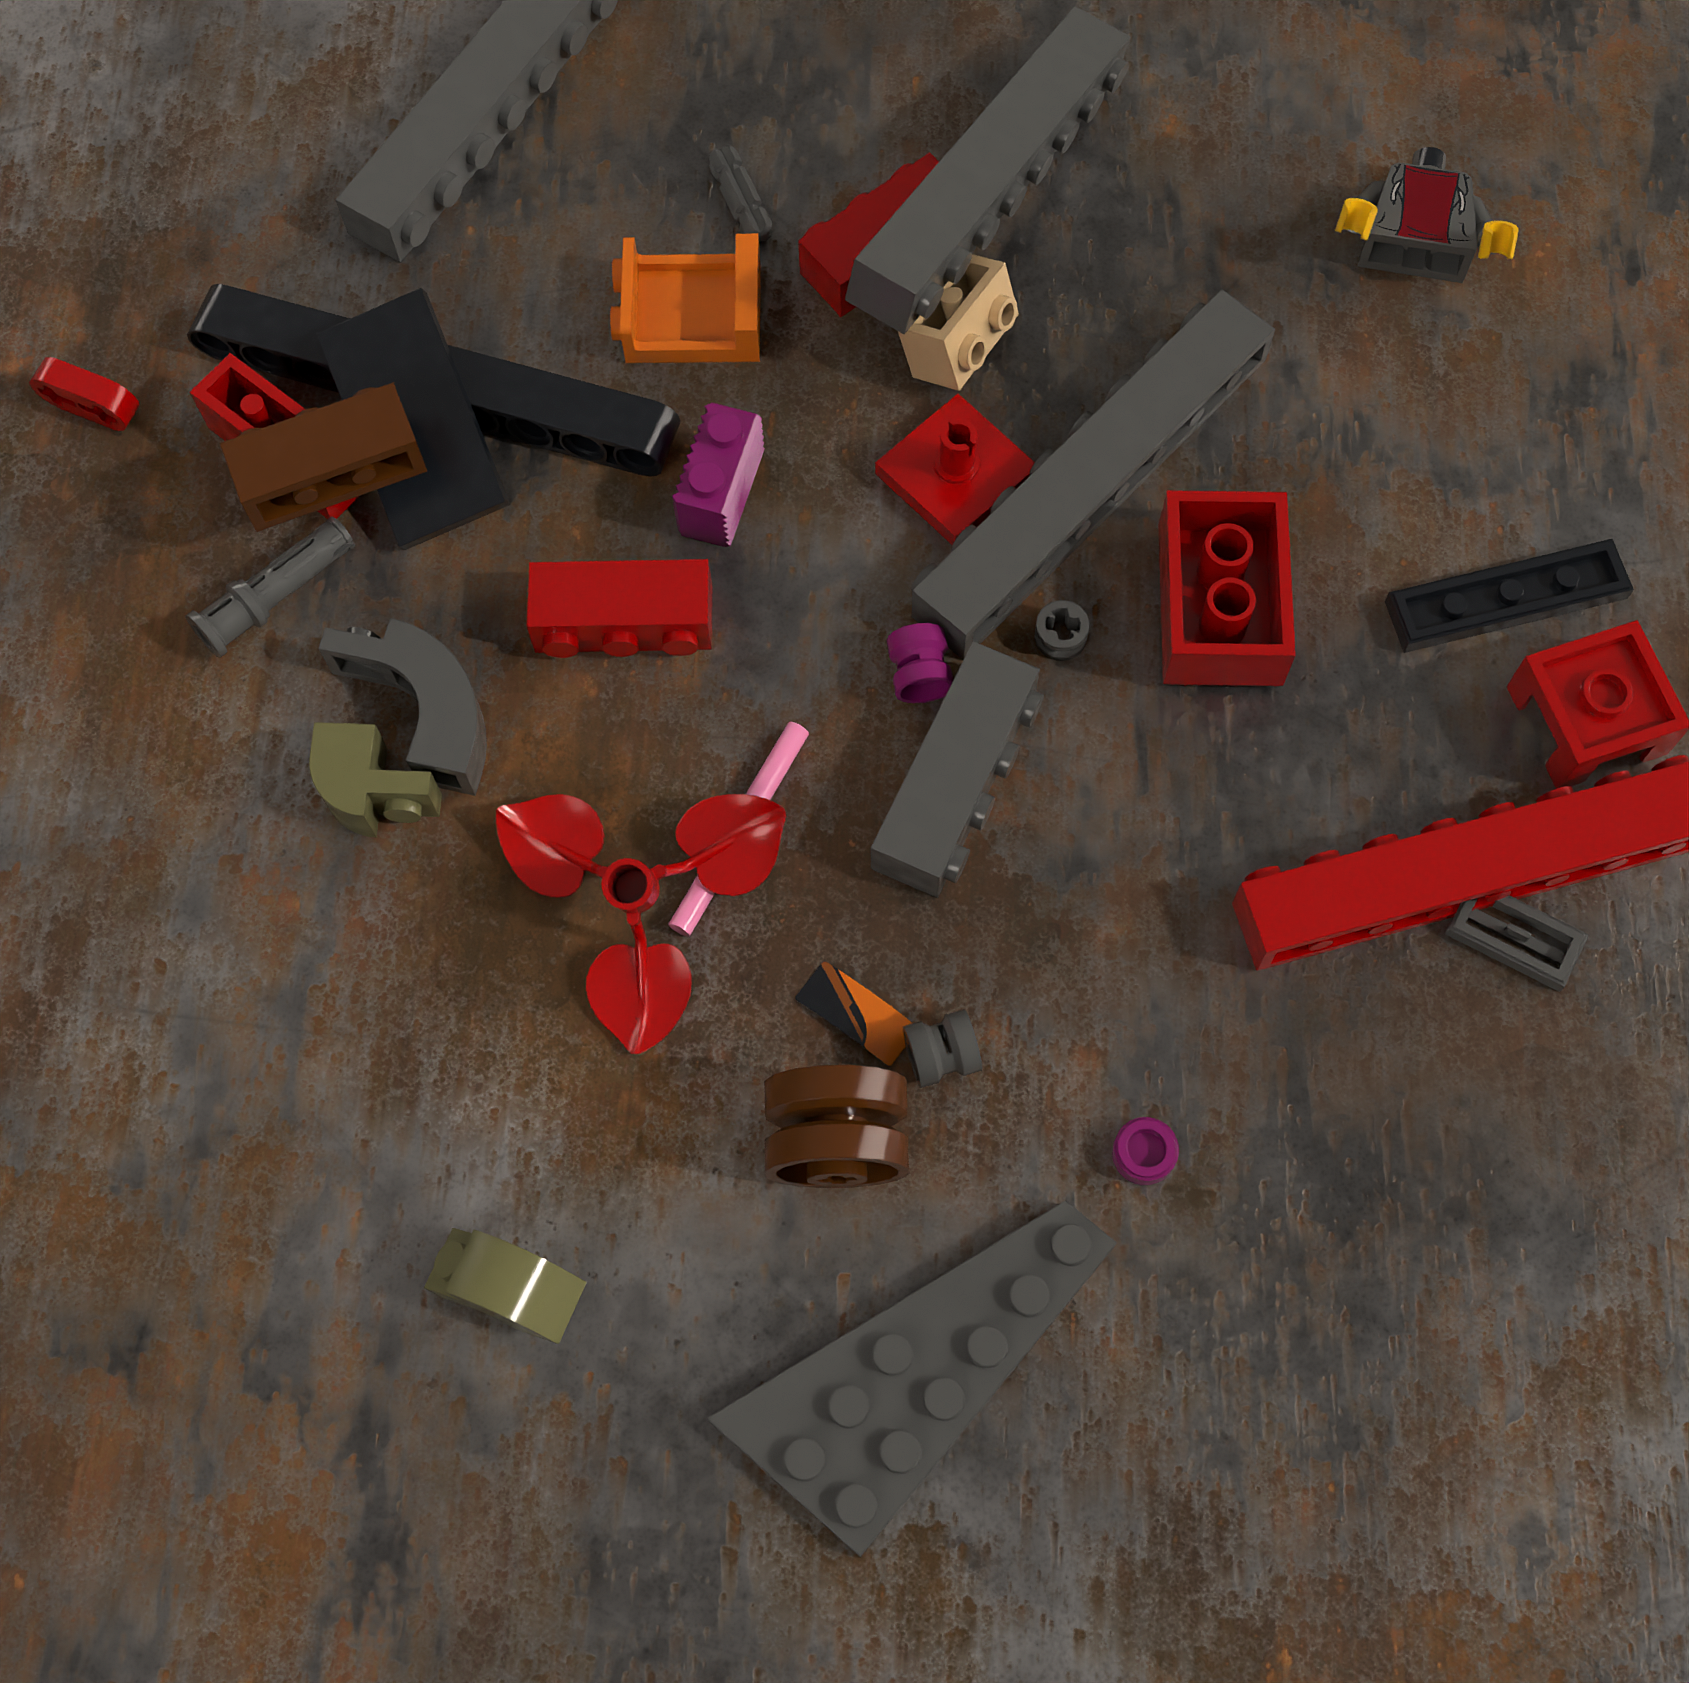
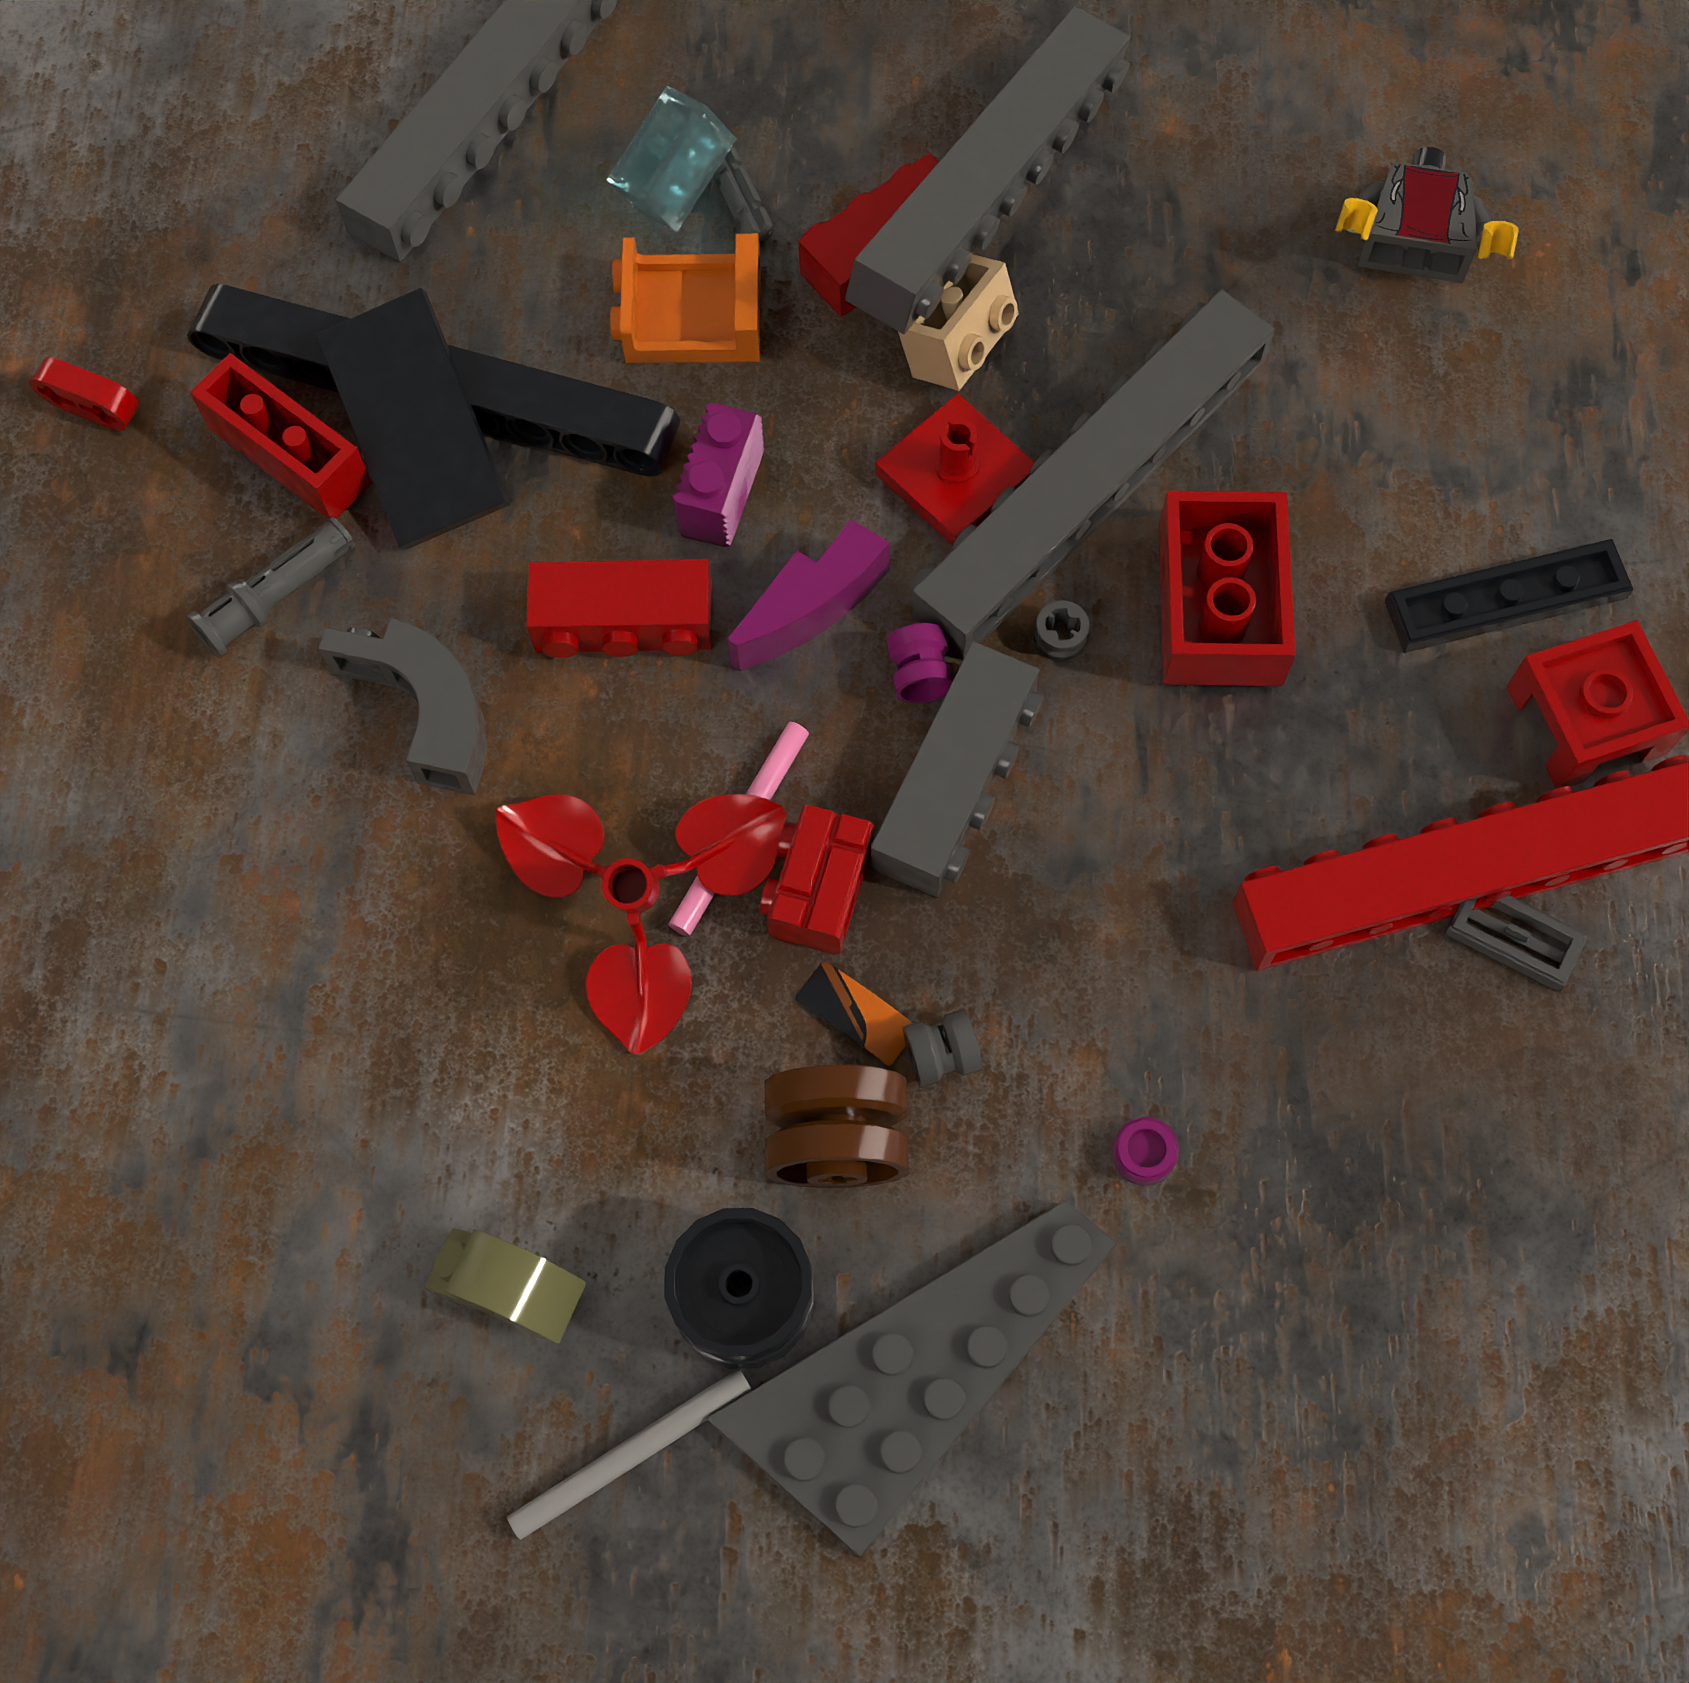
reddish brown brick [220,383,427,532] -> none
olive brick [309,722,442,838] -> none
none -> light grey bar [507,1368,752,1540]
none -> clear light blue brick [606,86,736,233]
none -> black wheel [664,1208,814,1369]
none -> magenta slope [727,519,890,671]
none -> red brick [759,805,874,955]

